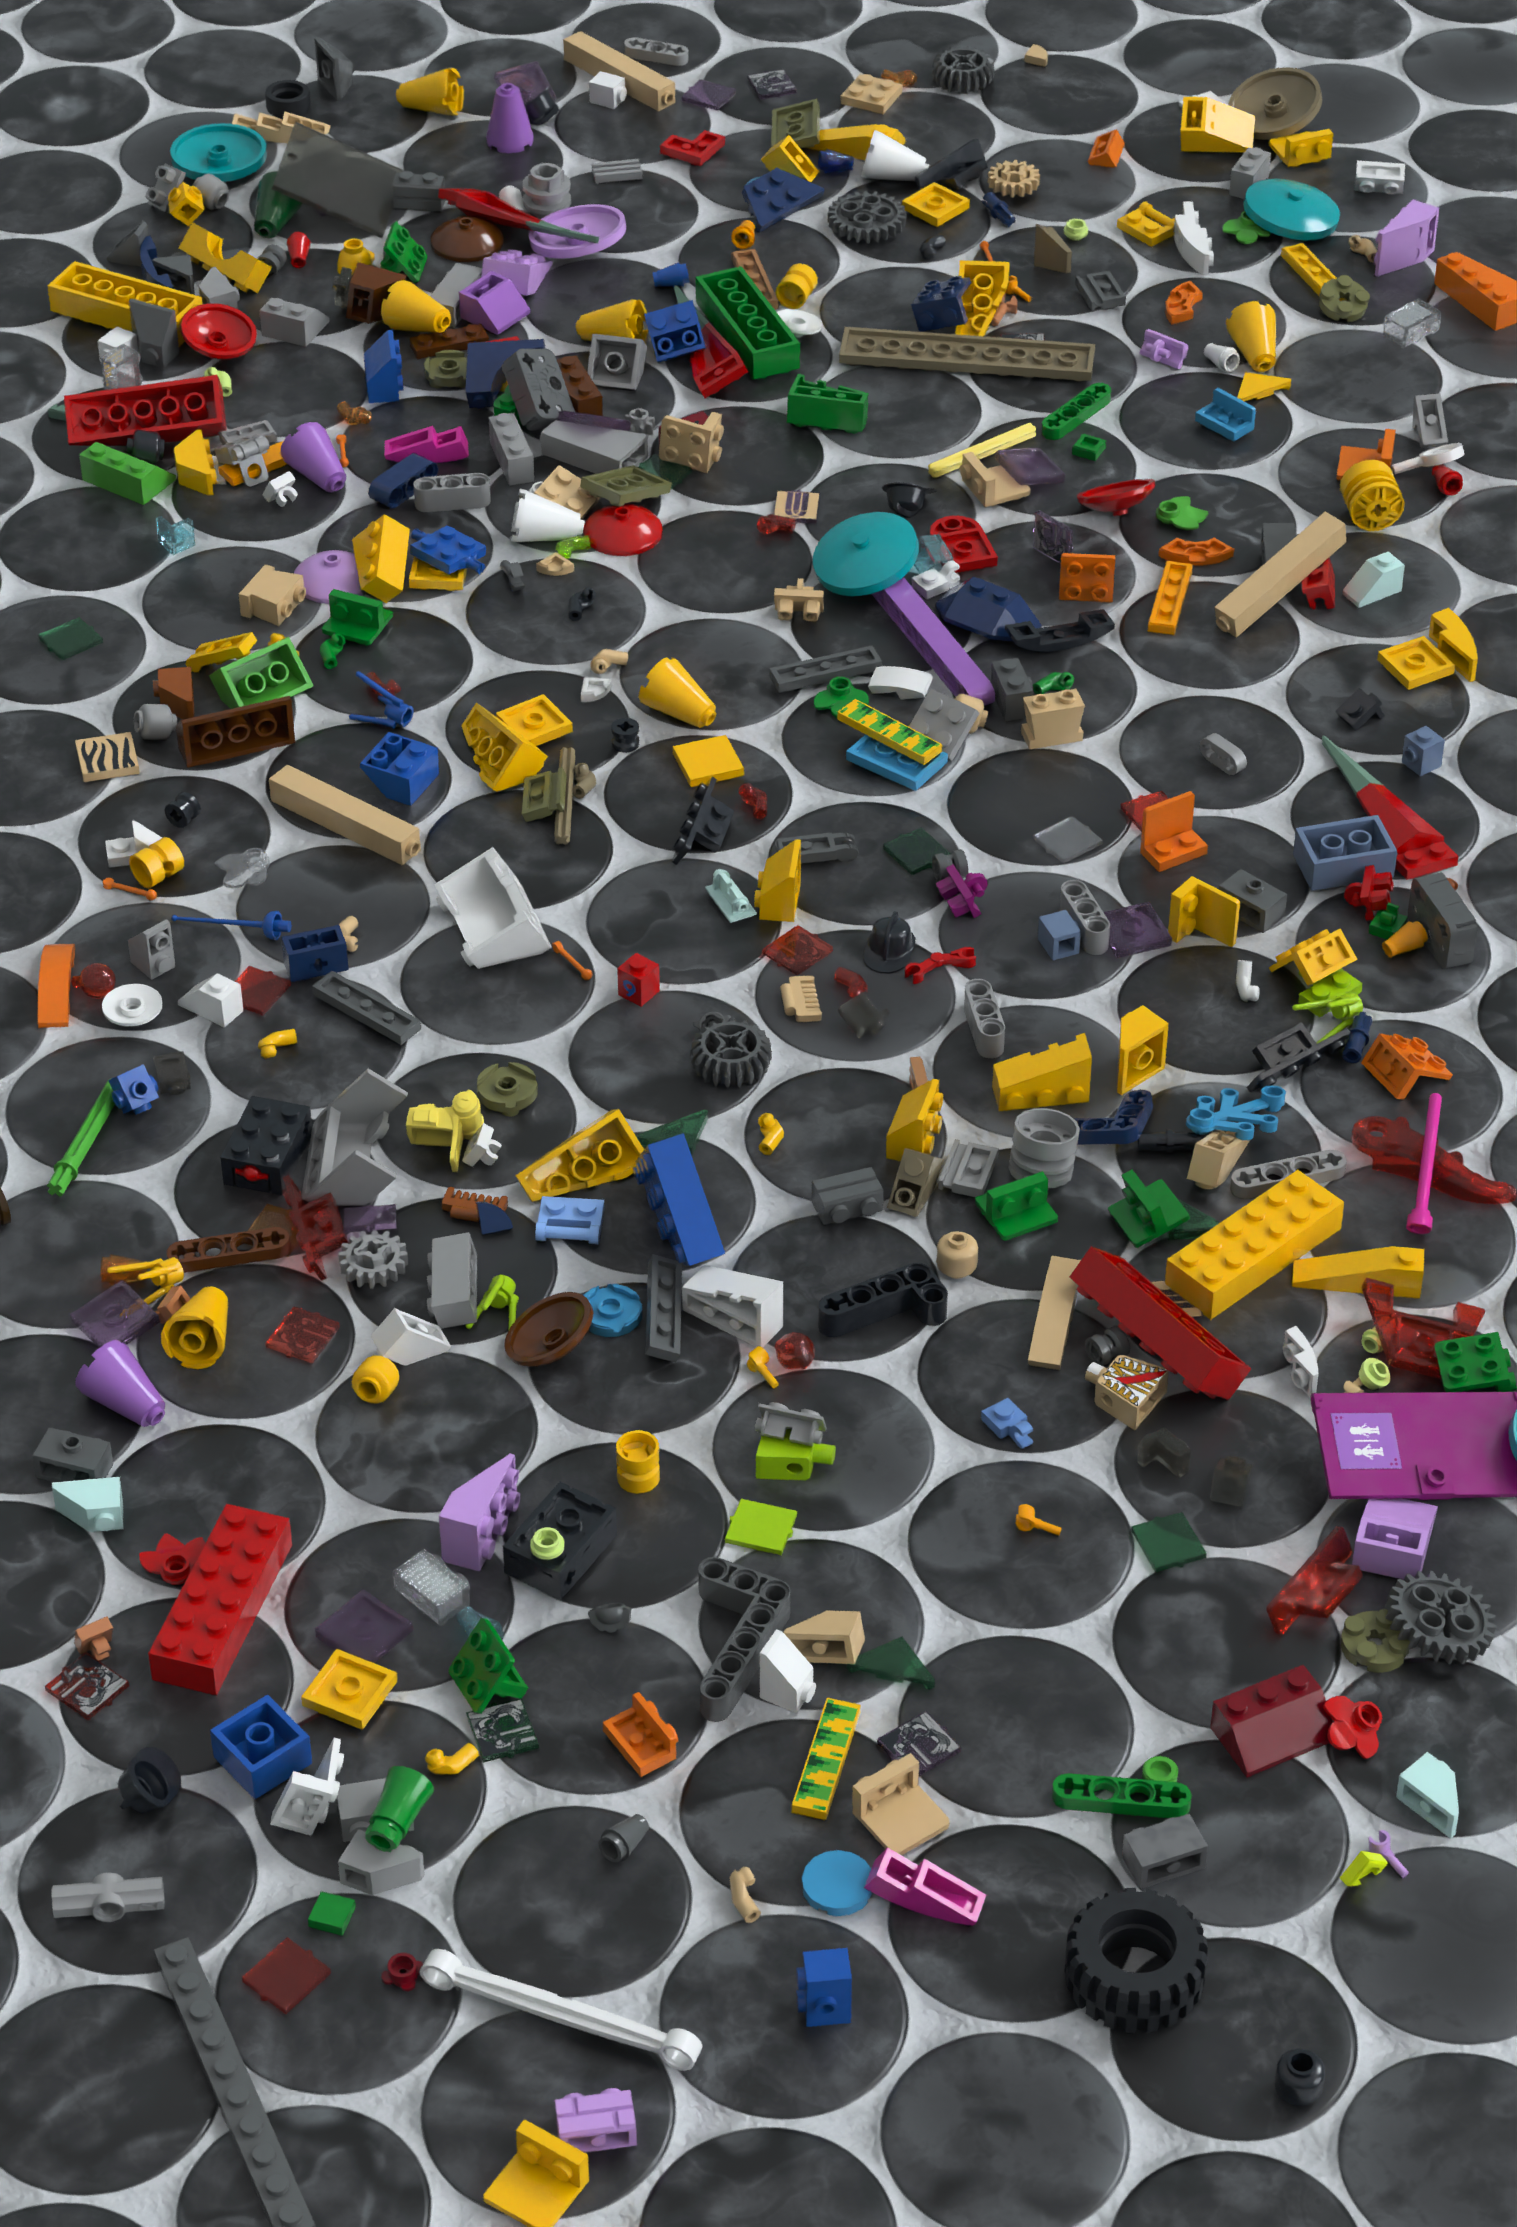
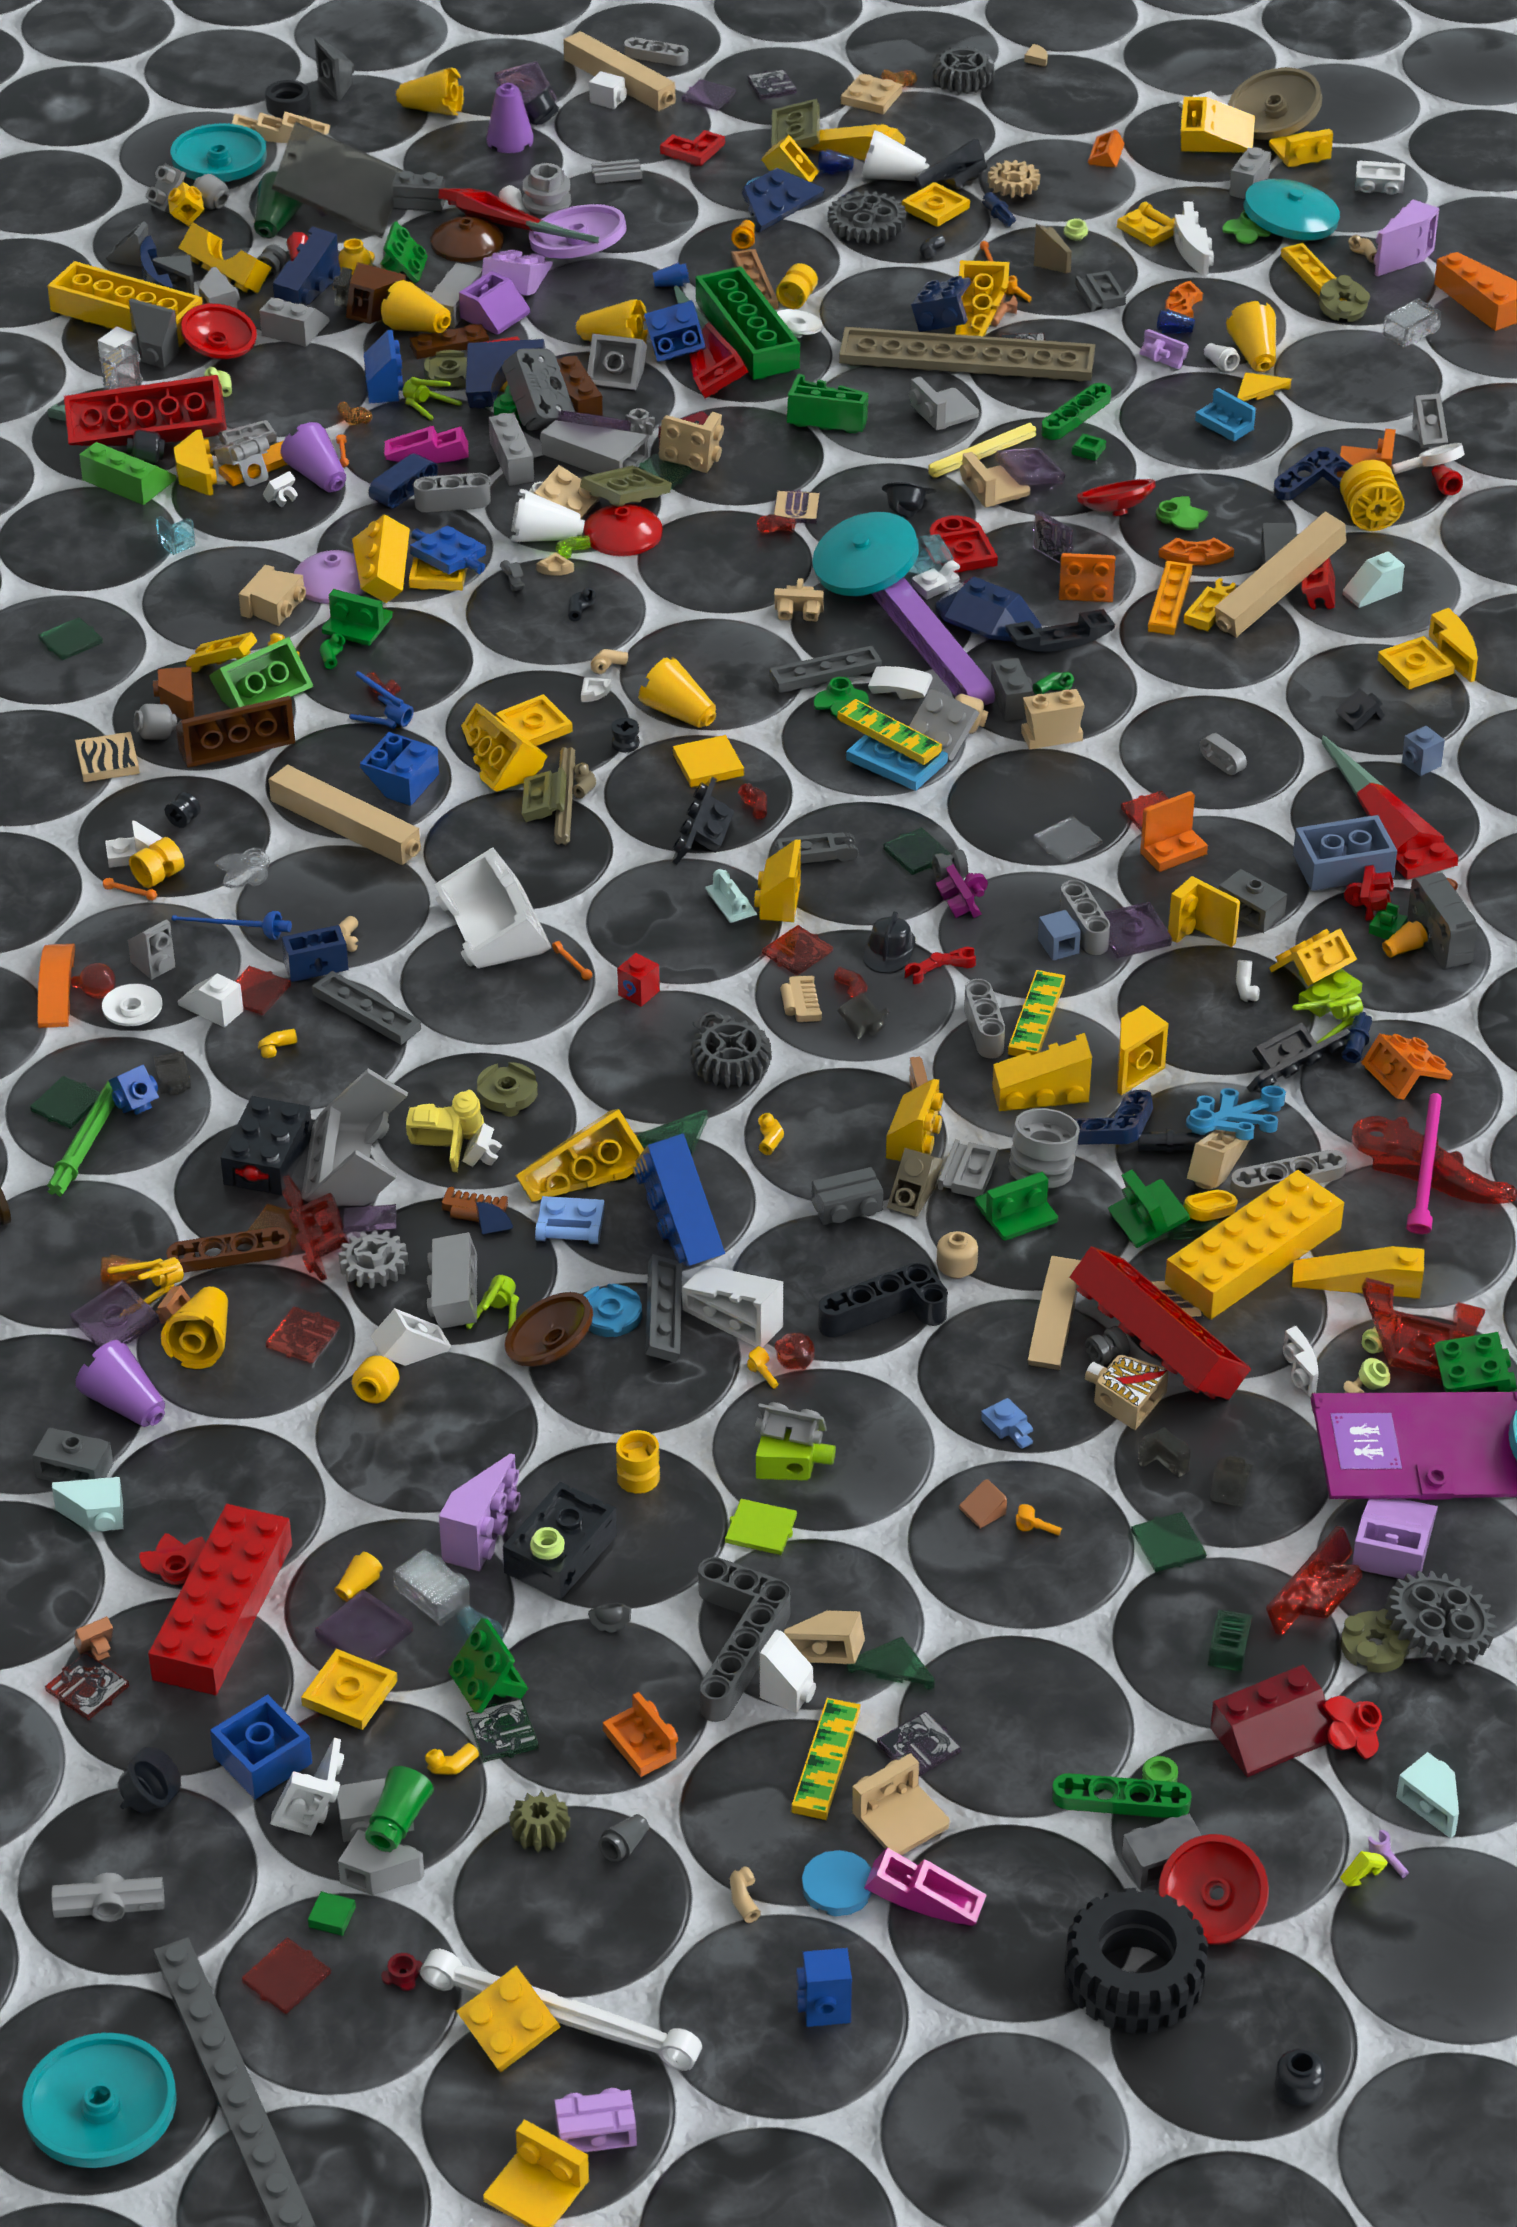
none -> teal dish [22,2033,177,2168]
none -> clear green piece [30,1076,101,1129]
none -> dark blue wedge [273,226,341,306]
none -> yellow cone [334,1551,383,1602]
none -> lime plant [402,377,462,421]
none -> yellow plate [456,1966,561,2073]
none -> olive gear [509,1790,570,1853]
none -> light grey bracket [909,377,979,431]
none -> nougat slope [959,1479,1007,1529]
none -> tile [1008,970,1065,1056]
none -> clear blue cone [1157,309,1195,333]
none -> red dish [1159,1834,1269,1945]
none -> yellow plate [1183,578,1236,631]
none -> yellow tile [1183,1190,1238,1221]
none -> clear green slope [1208,1609,1253,1671]
none -> dark blue beam [1273,447,1352,501]

